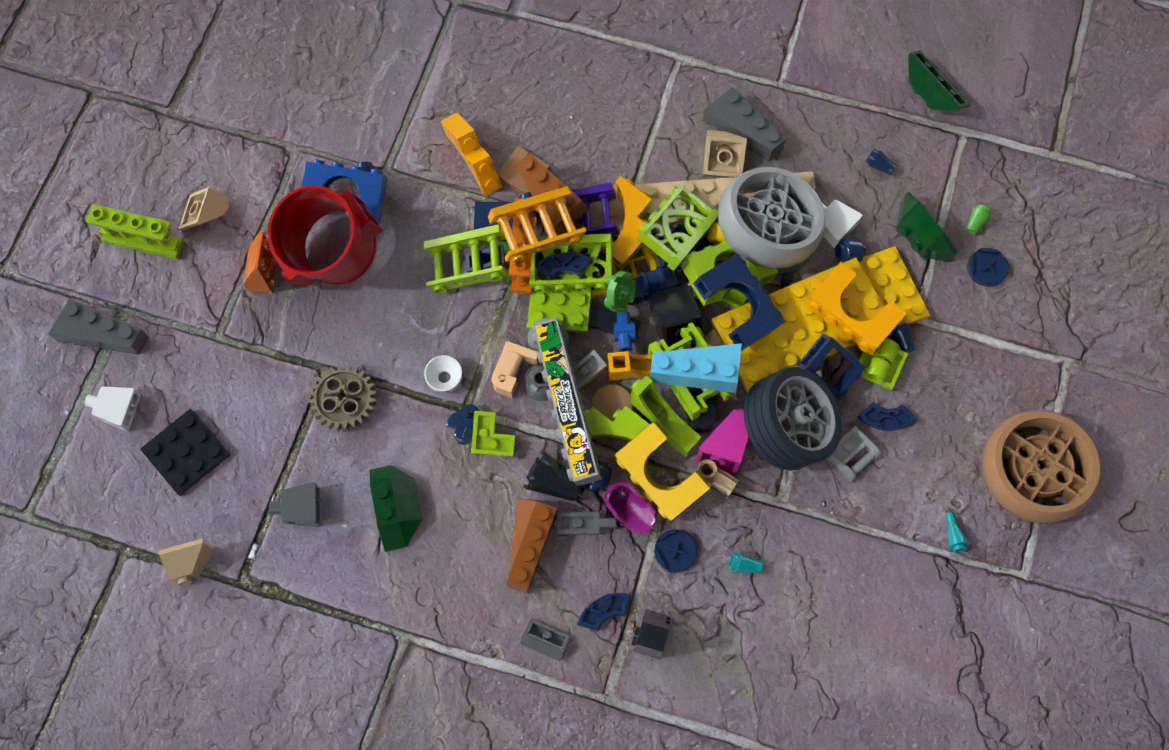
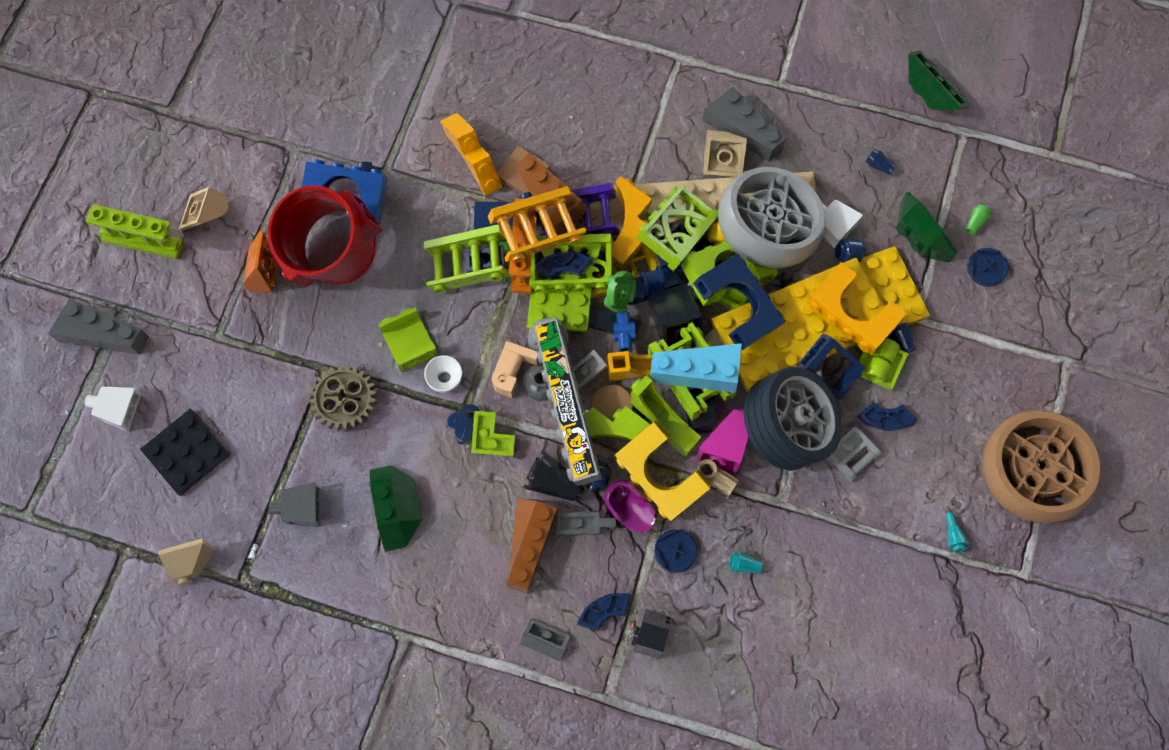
none -> lime panel [378,307,438,372]

